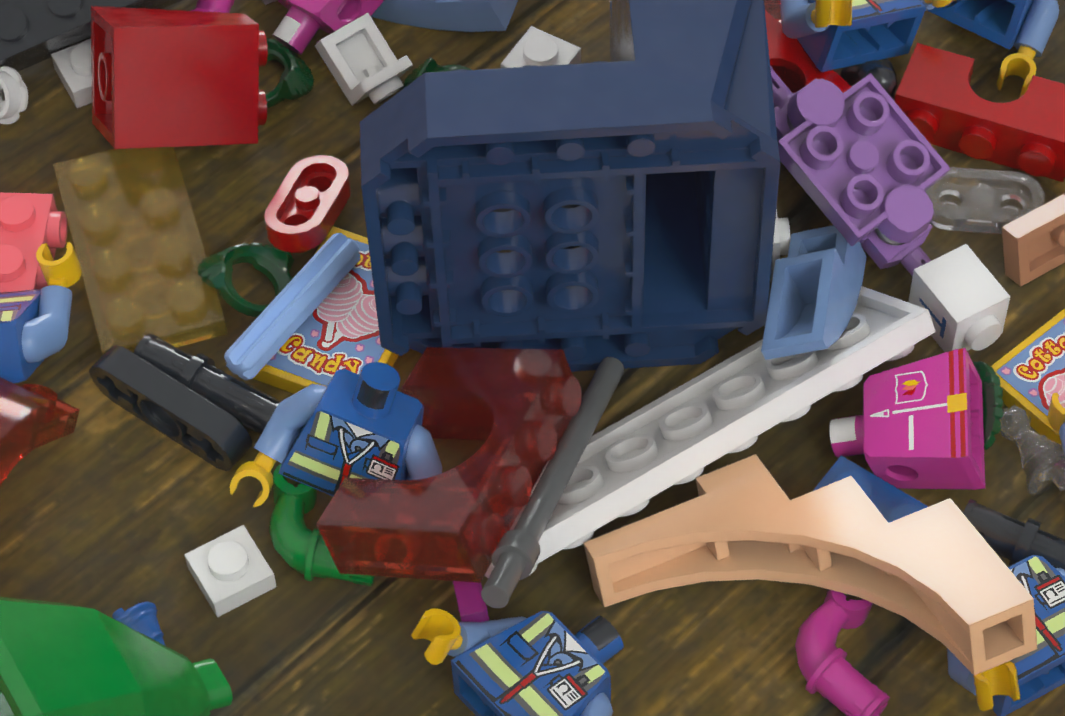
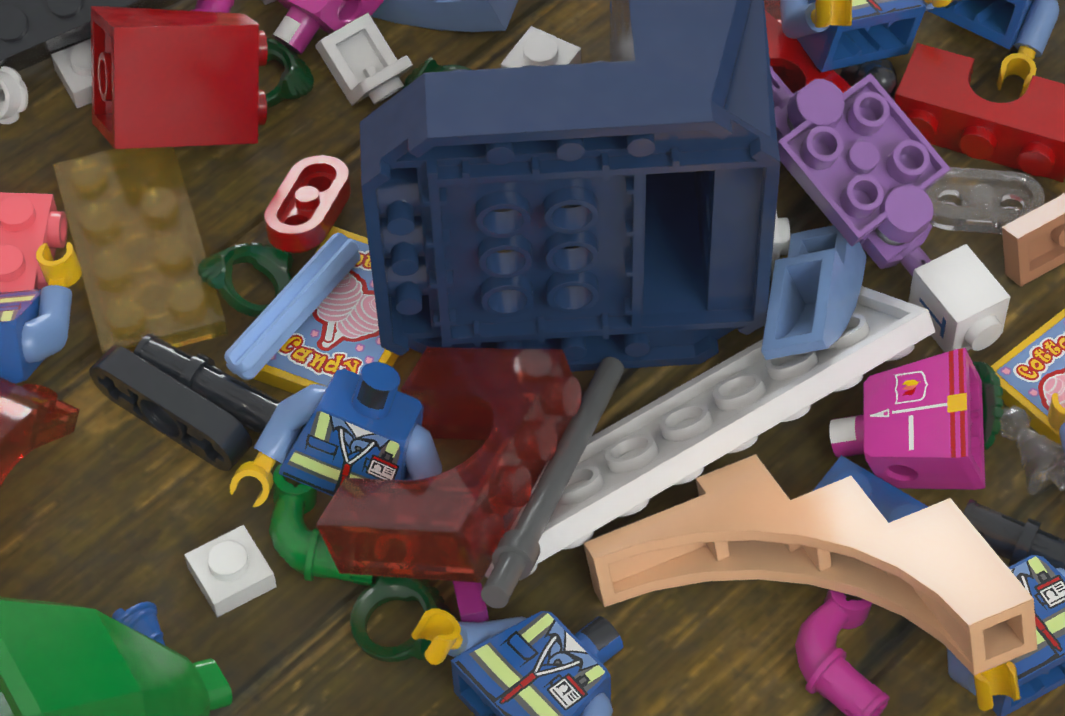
none -> dark green piece [350,567,451,662]

